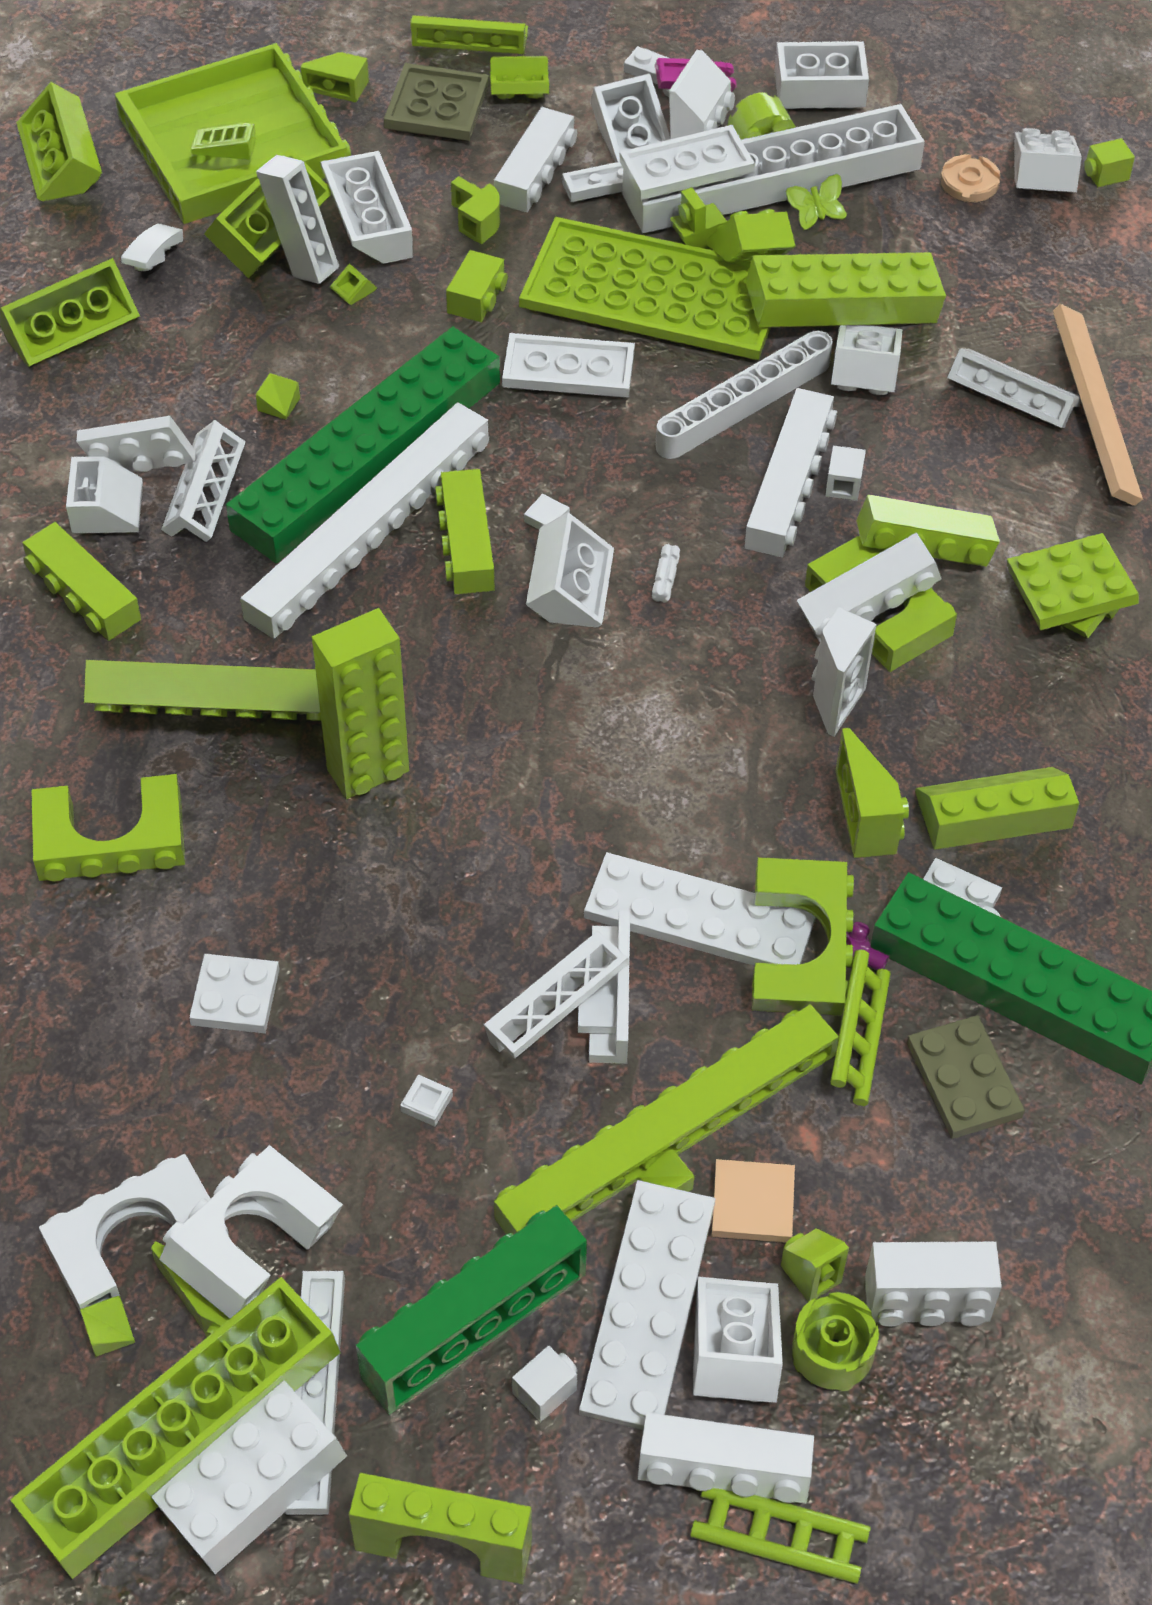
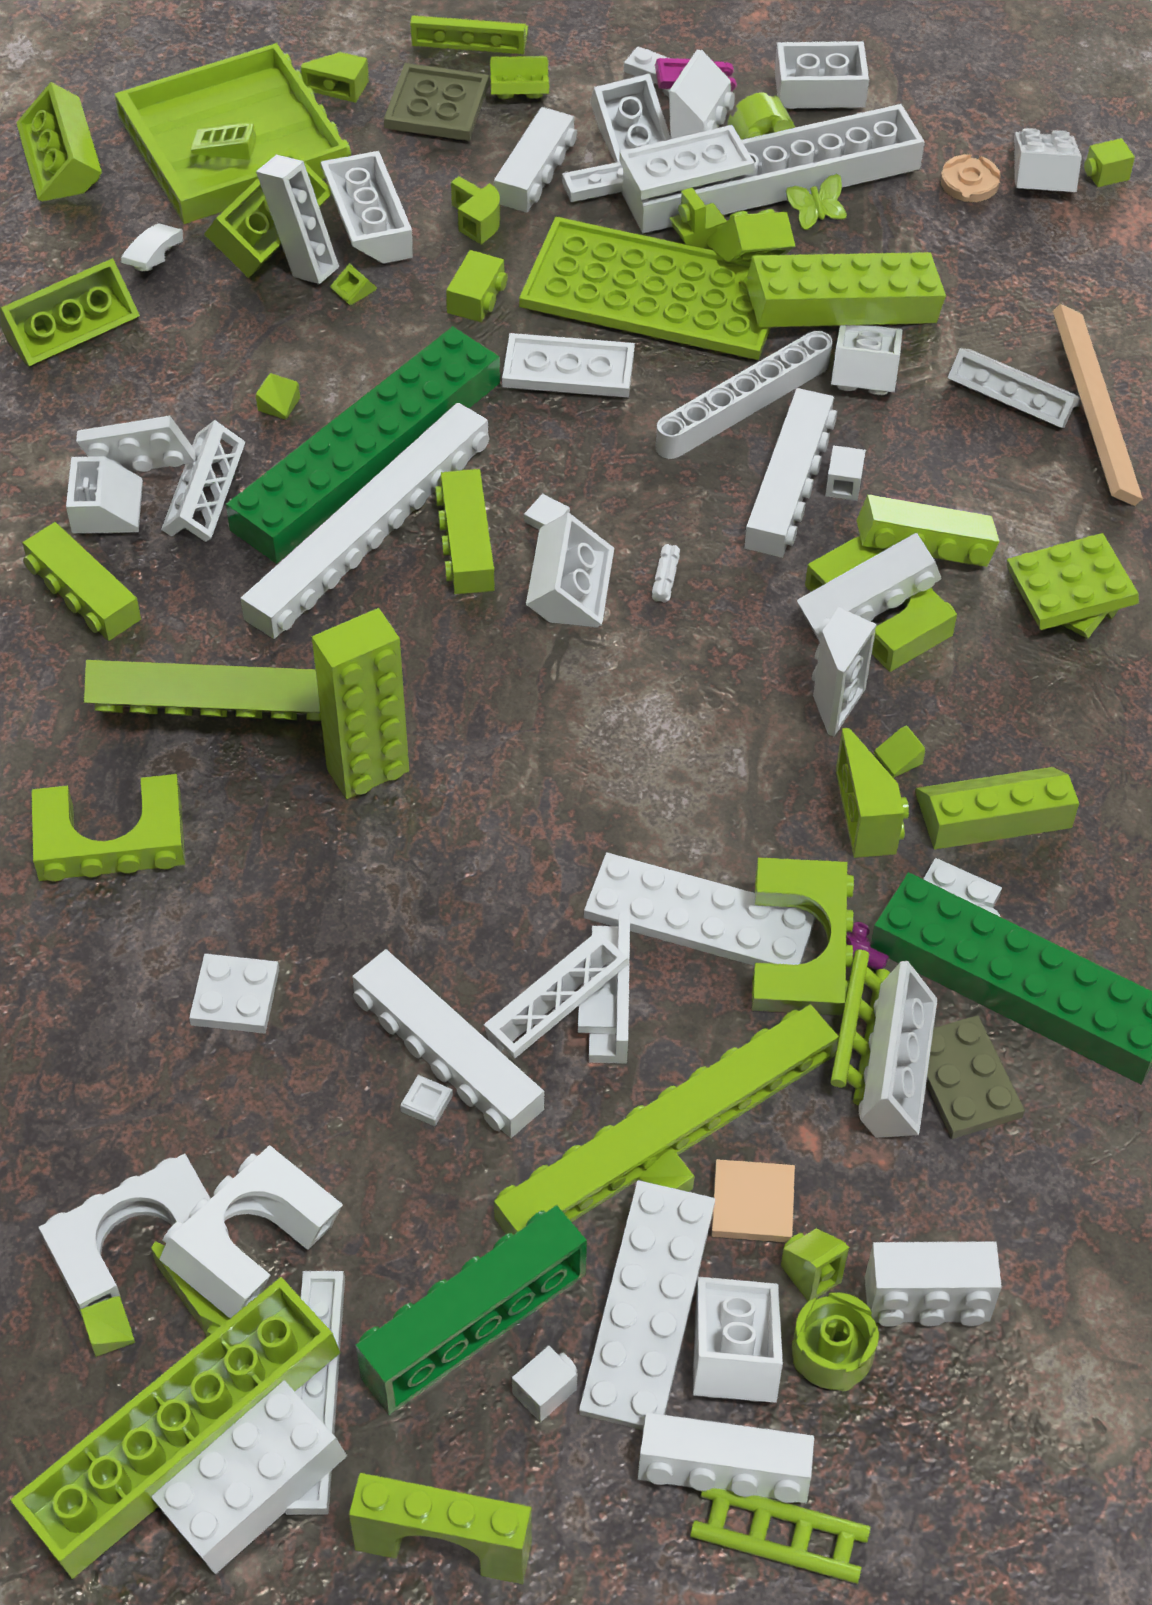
none -> white brick [352,949,544,1138]
none -> white slope [859,961,937,1138]
none -> lime slope [874,725,925,778]

